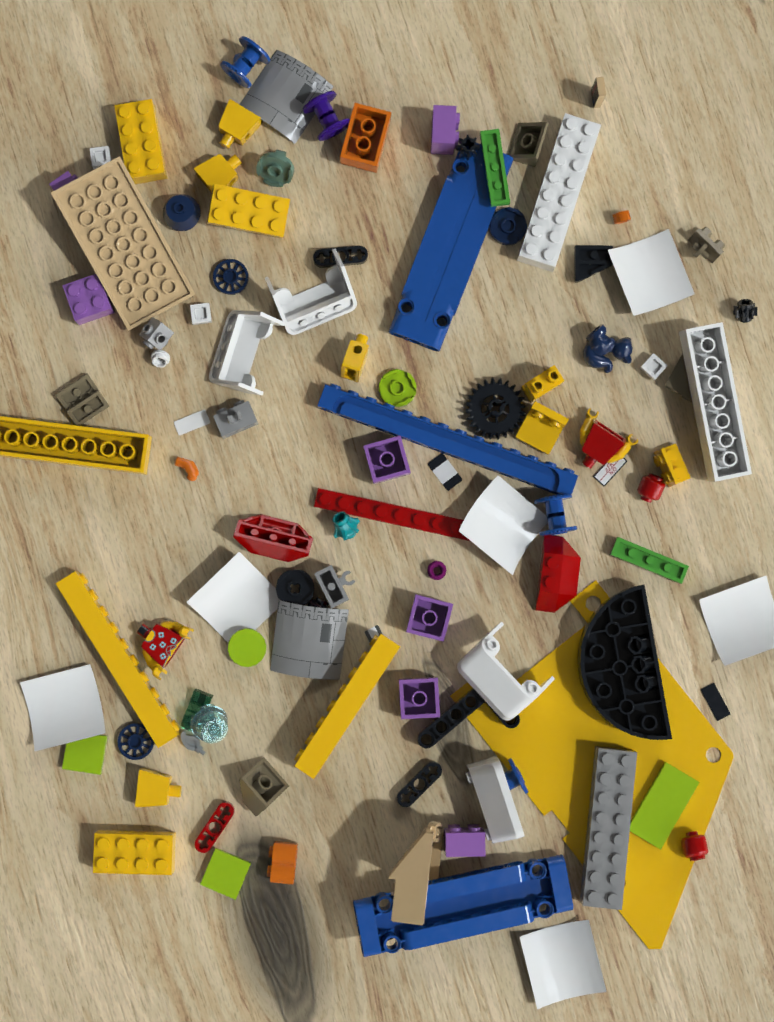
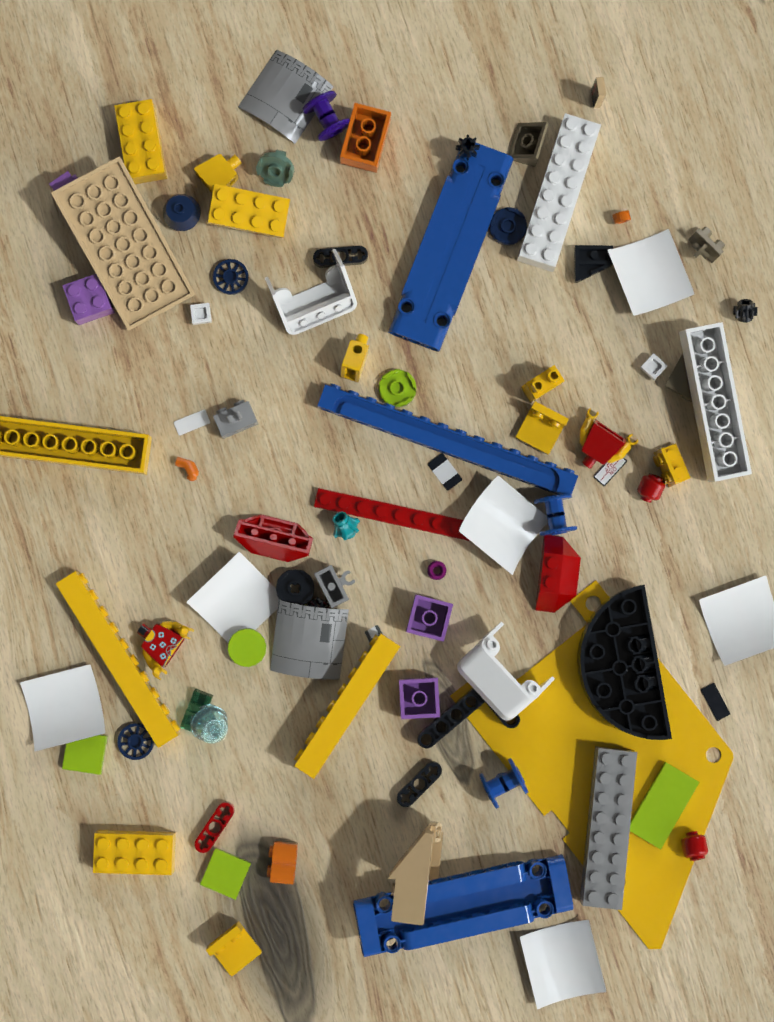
dark tan slope [56,373,109,426] -> none
white plate [90,146,111,169] -> none
yellow torso [135,768,182,807] -> none
light grey brick [139,317,174,350] -> none
white plate [151,350,170,368] -> none
light grey piece [180,731,206,755] -> none
white windscreen [209,310,285,395] -> none
yellow torso [218,99,262,149] -> none
blue hose [220,36,270,89] -> none
dark tan slope [239,757,289,816] -> none
medium lavender brick [363,436,411,484] -> none
medium lavender brick [431,105,460,155] -> none
medium lavender brick [444,824,486,857] -> none
black gear [464,377,527,440] -> none
white windscreen [466,755,525,843] -> none
bright green plate [480,129,510,207] -> none
dark blue animal [583,324,633,373] -> none
bright green plate [610,537,689,584] -> none
none -> yellow bracket [206,921,262,976]

